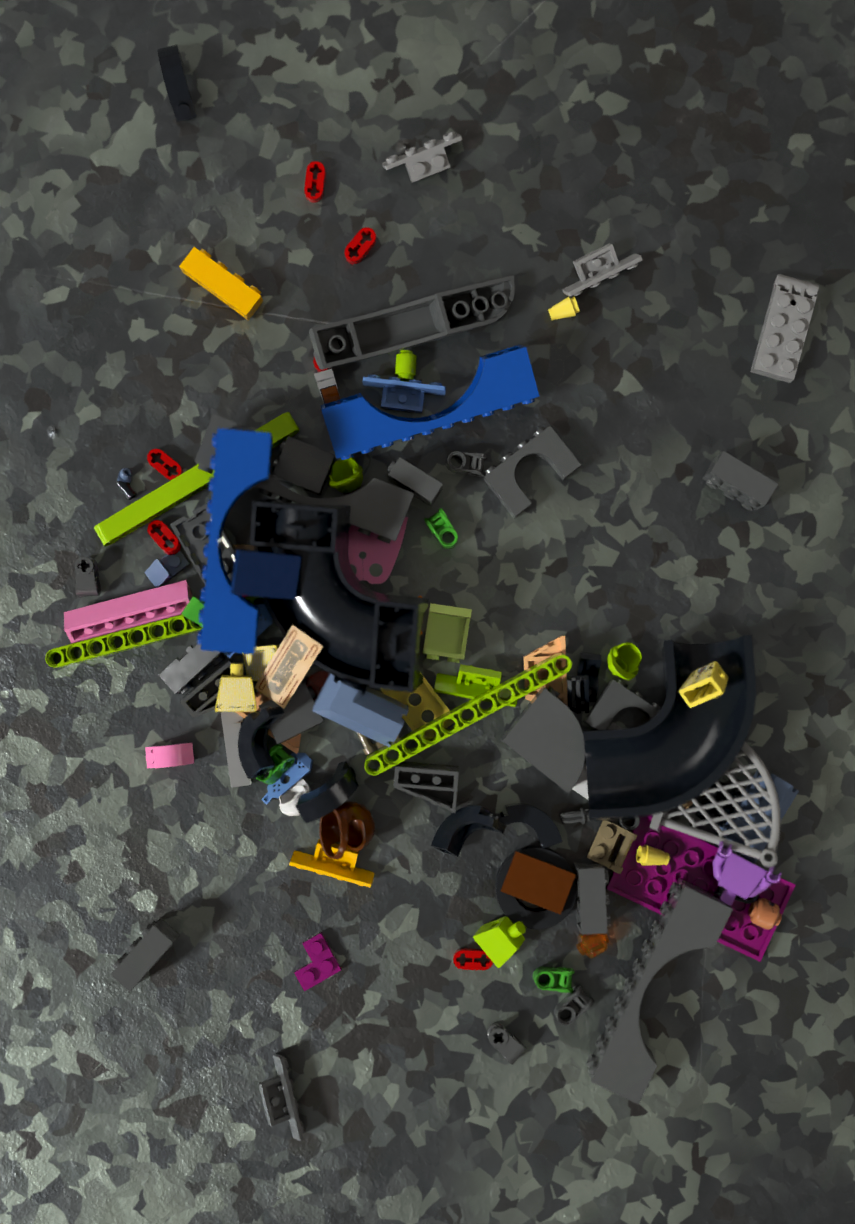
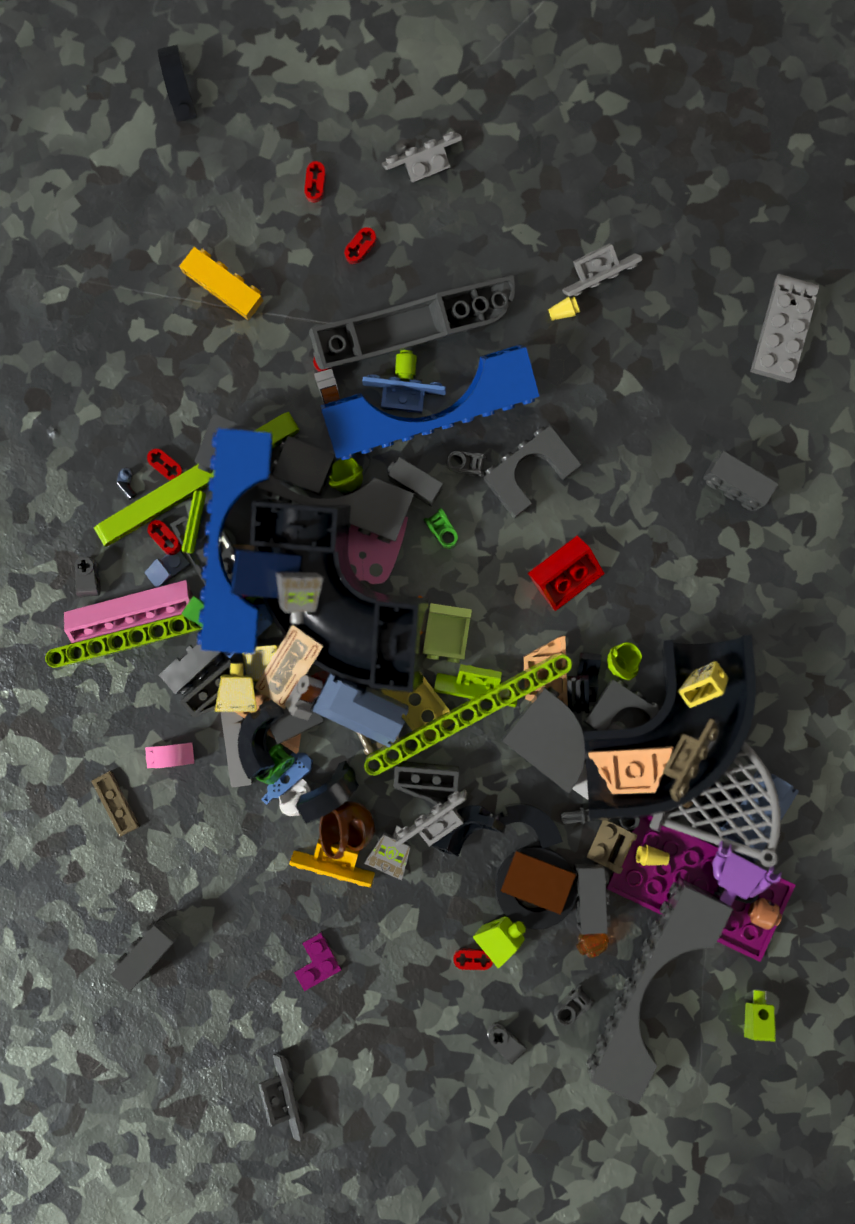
bright green piece [533,967,575,993] -> none
none -> dark tan tile [91,771,140,837]
none -> lime axle [182,490,206,554]
none -> light grey torso [276,573,323,624]
none -> light grey leg [284,676,323,720]
none -> light grey torso [365,825,411,880]
none -> light grey bracket [396,789,467,846]
none -> red slope [528,535,604,611]
none -> light nougat wing [589,747,673,794]
none -> dark tan bracket [663,719,718,802]
none -> lime torso [744,990,775,1041]

